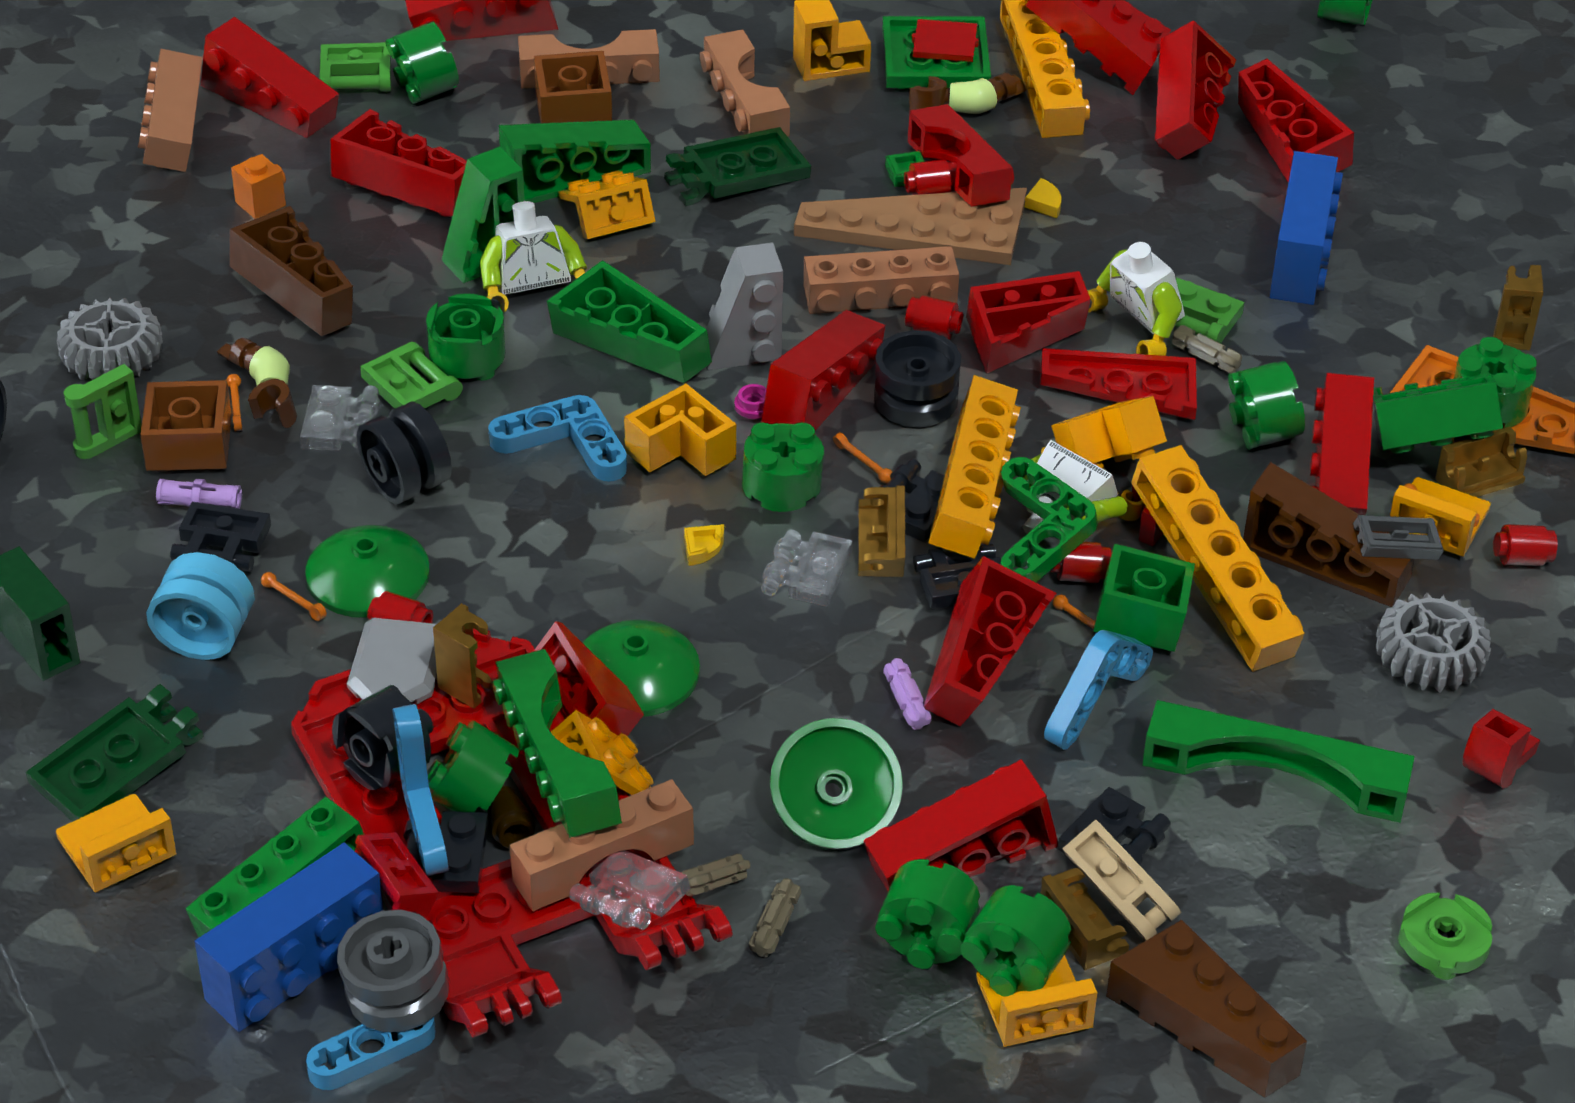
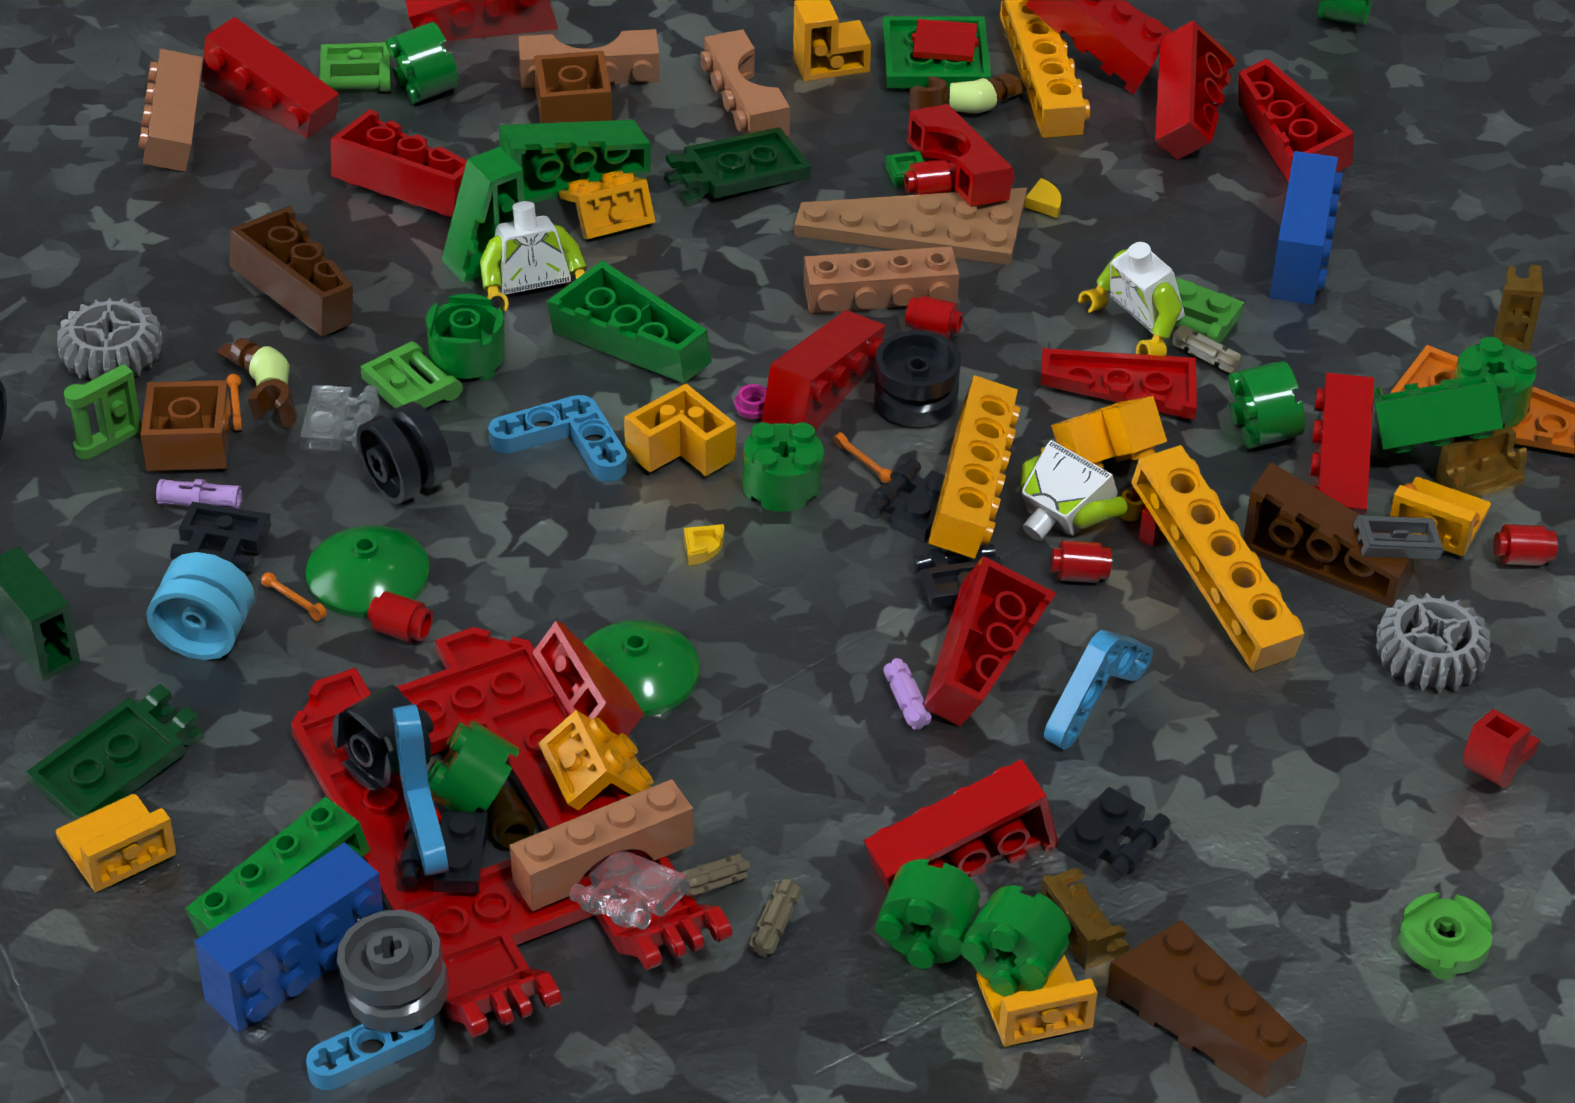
orange brick [231,154,286,219] -> none
light grey tile [347,618,437,704] -> none
red hinge [355,832,439,920] -> none
pearl gold hinge [433,603,492,709] -> none
green arch [492,649,622,838] -> none
light grey wedge [706,242,783,370] -> none
clear plate [761,530,852,607] -> none
green dish [770,718,903,850] -> none
pearl gold hinge [858,486,905,577] -> none
red wedge [966,271,1091,374] -> none
green beam [1001,457,1098,582] -> none
orange hinge [1052,594,1095,629] -> none
tan plate [1062,820,1182,941] -> none
green brick [1093,543,1195,652] -> none
green arch [1142,700,1415,823] -> none

